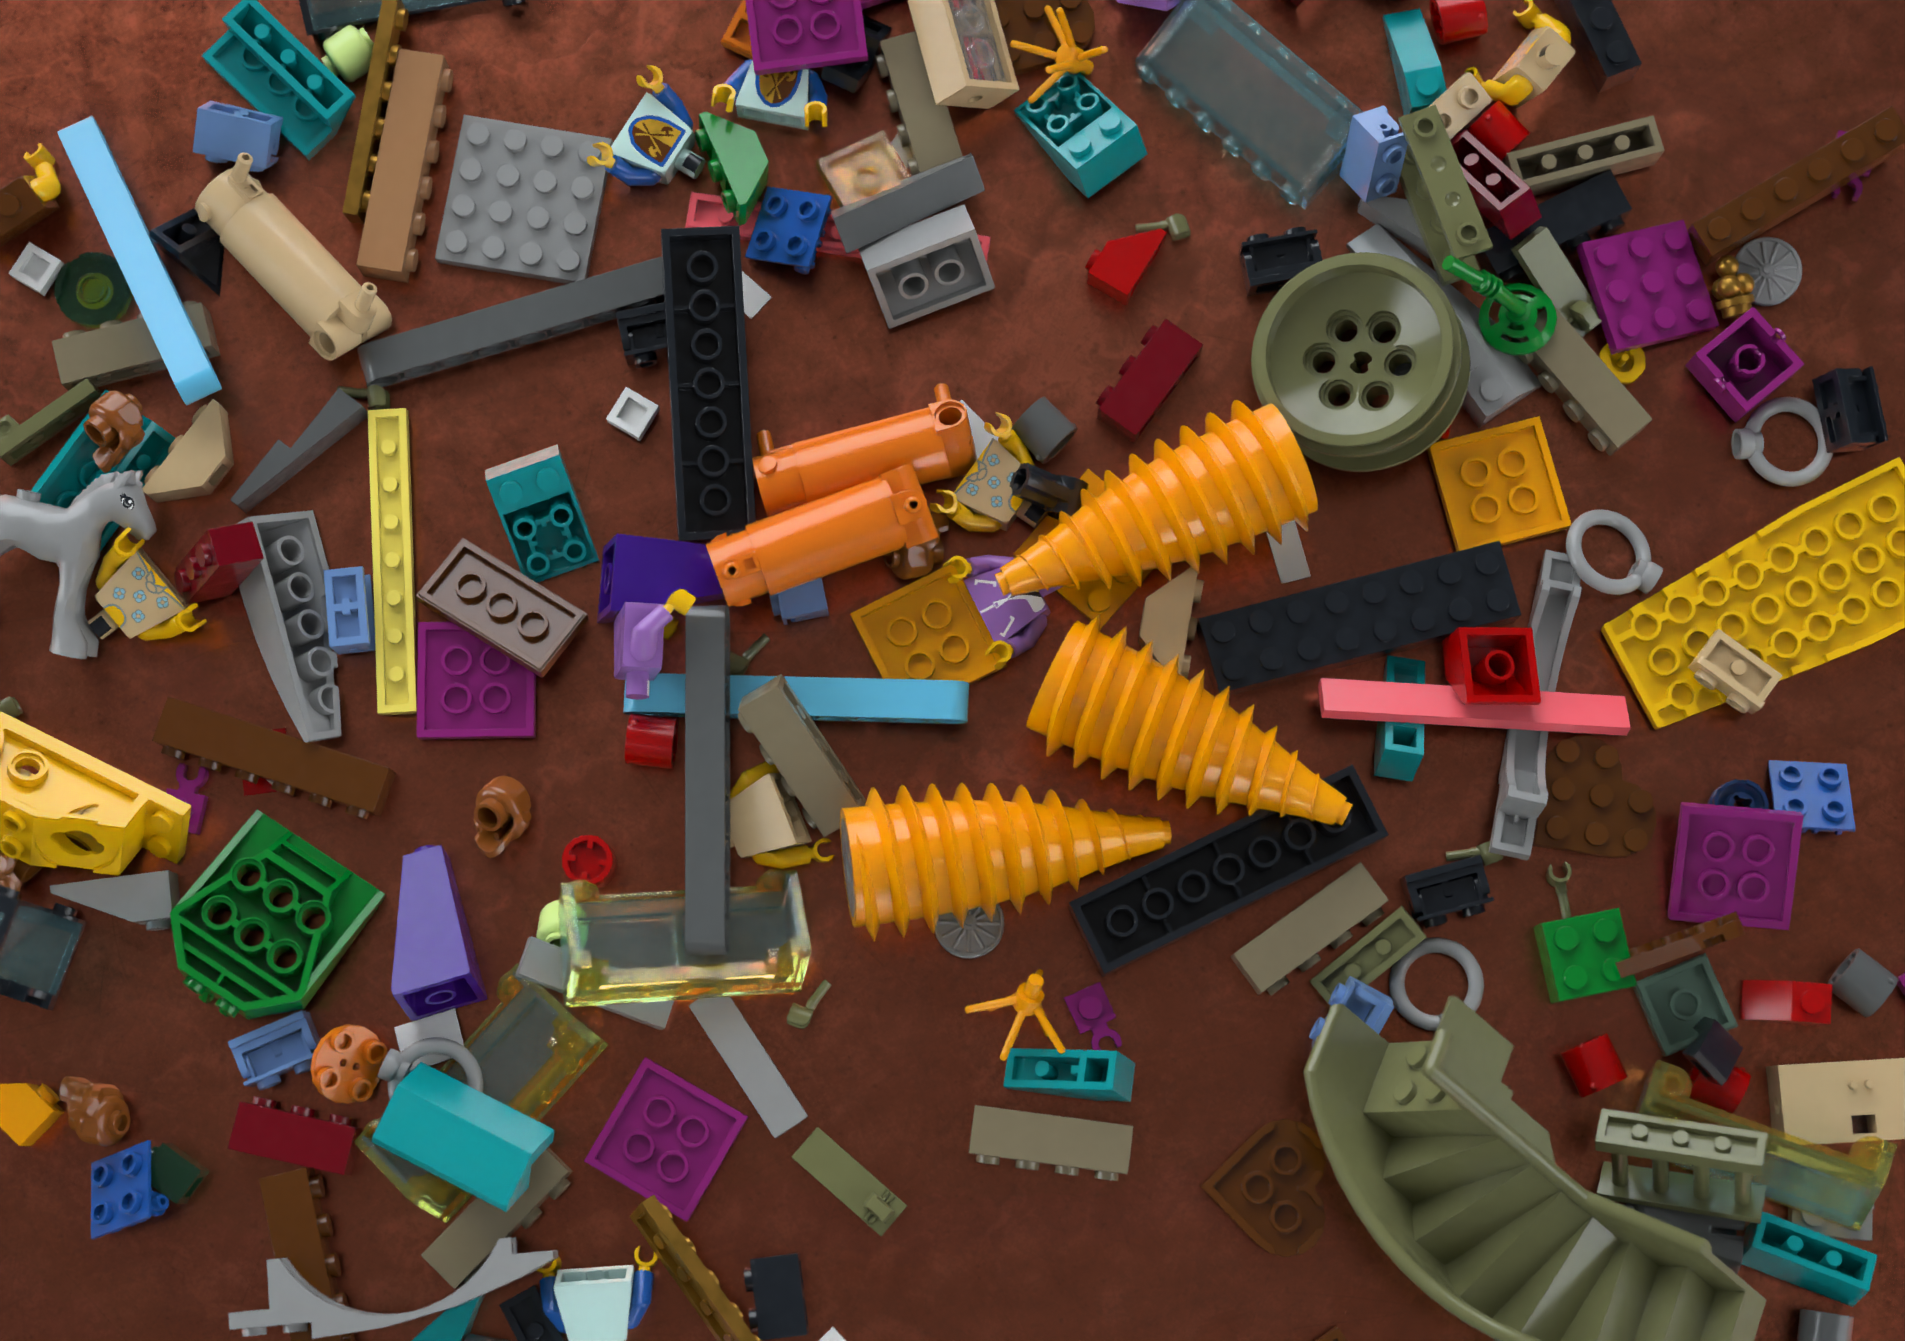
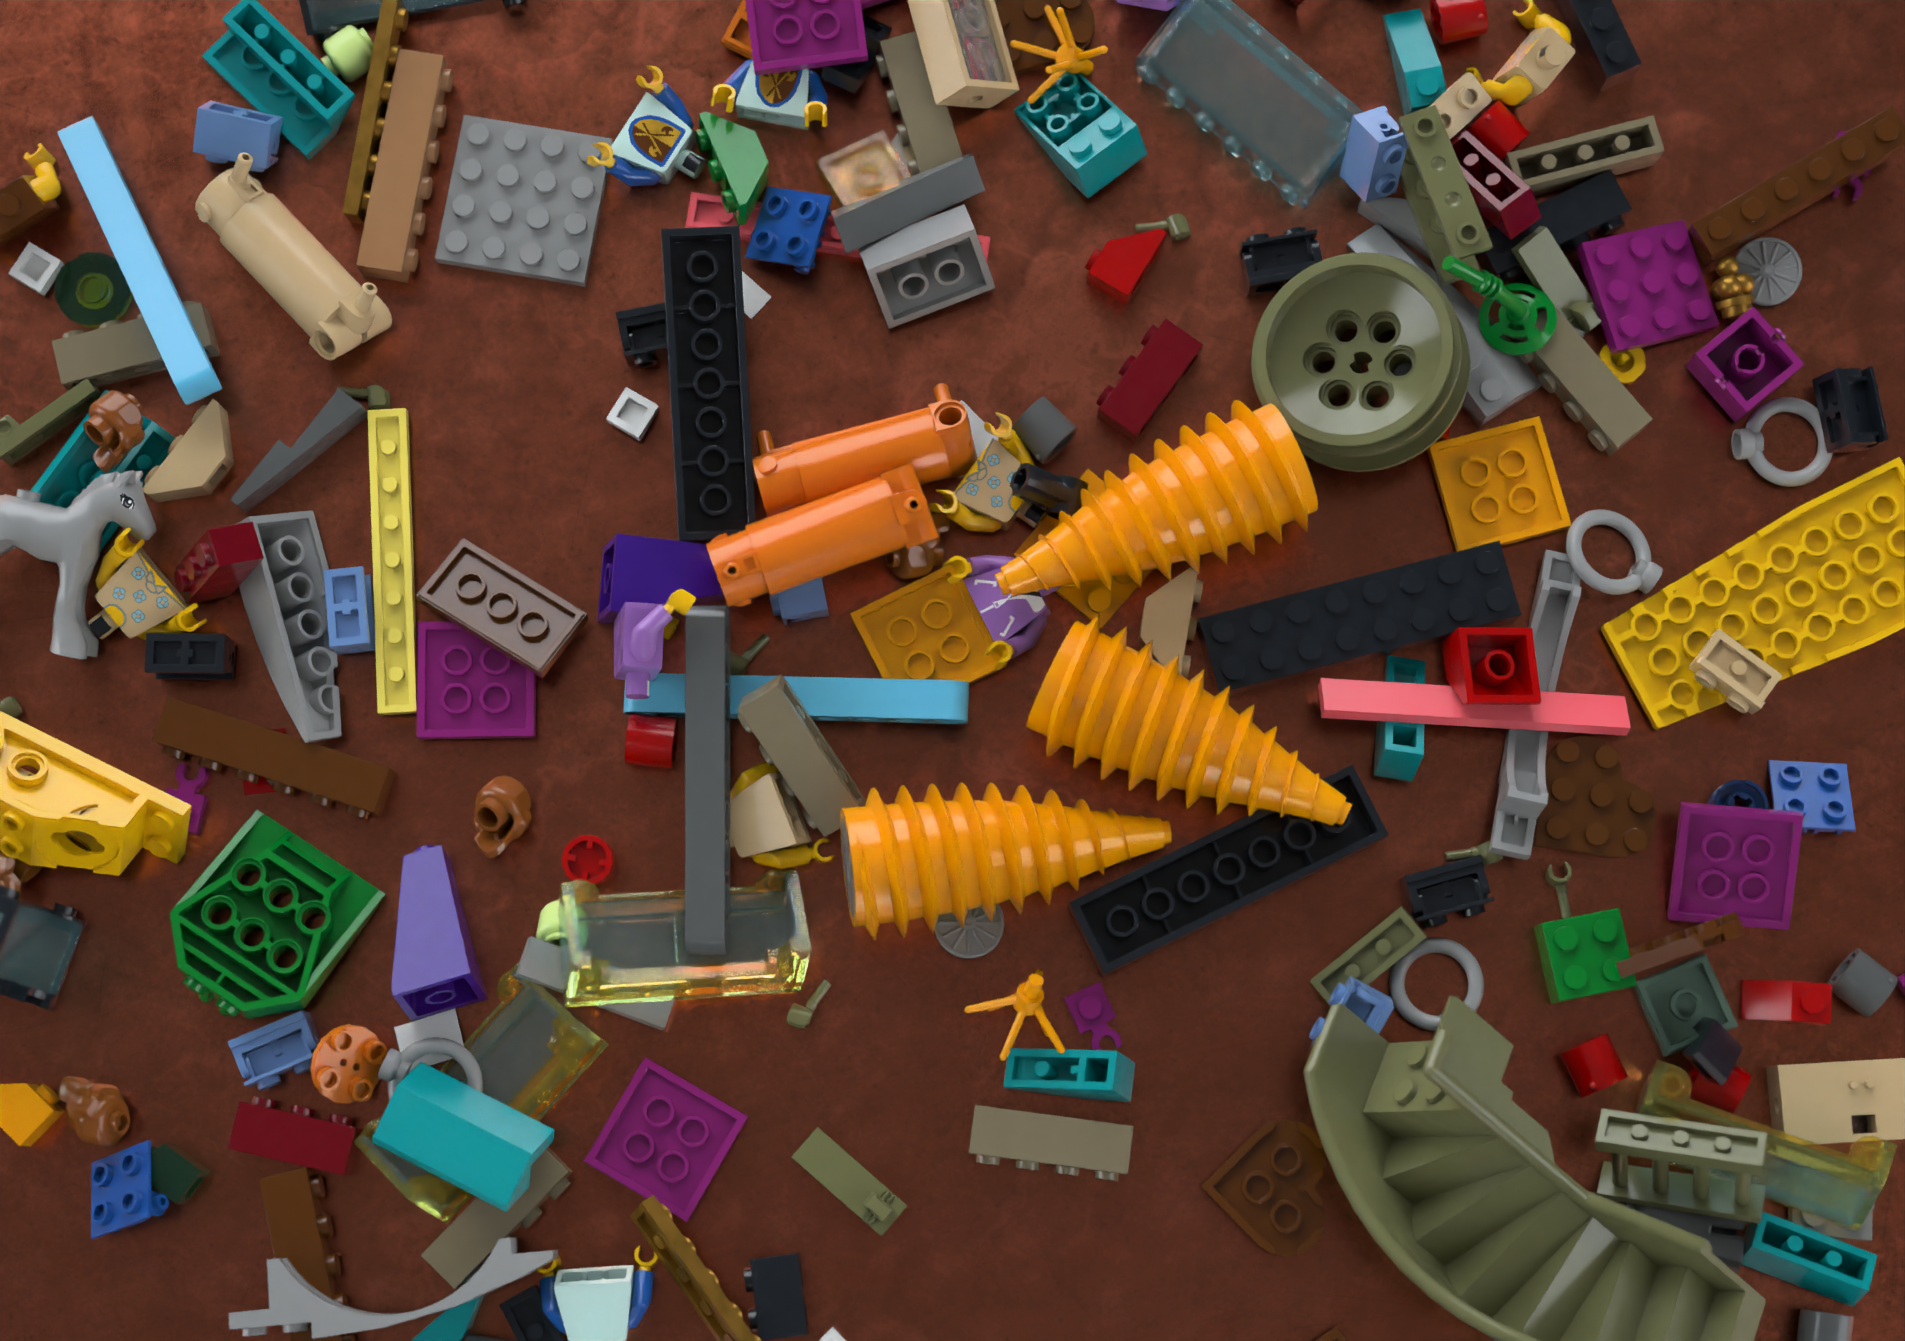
light grey slope [50,870,180,931] -> none
black slope [149,208,224,296] -> none
dark grey beam [357,256,664,387] -> none
teal slope [485,444,599,583] -> none
light grey tile [689,984,809,1139] -> none
dark tan brick [1230,862,1389,995] -> none
white sticker [1266,521,1311,584] -> none
none -> black hinge [145,633,235,680]

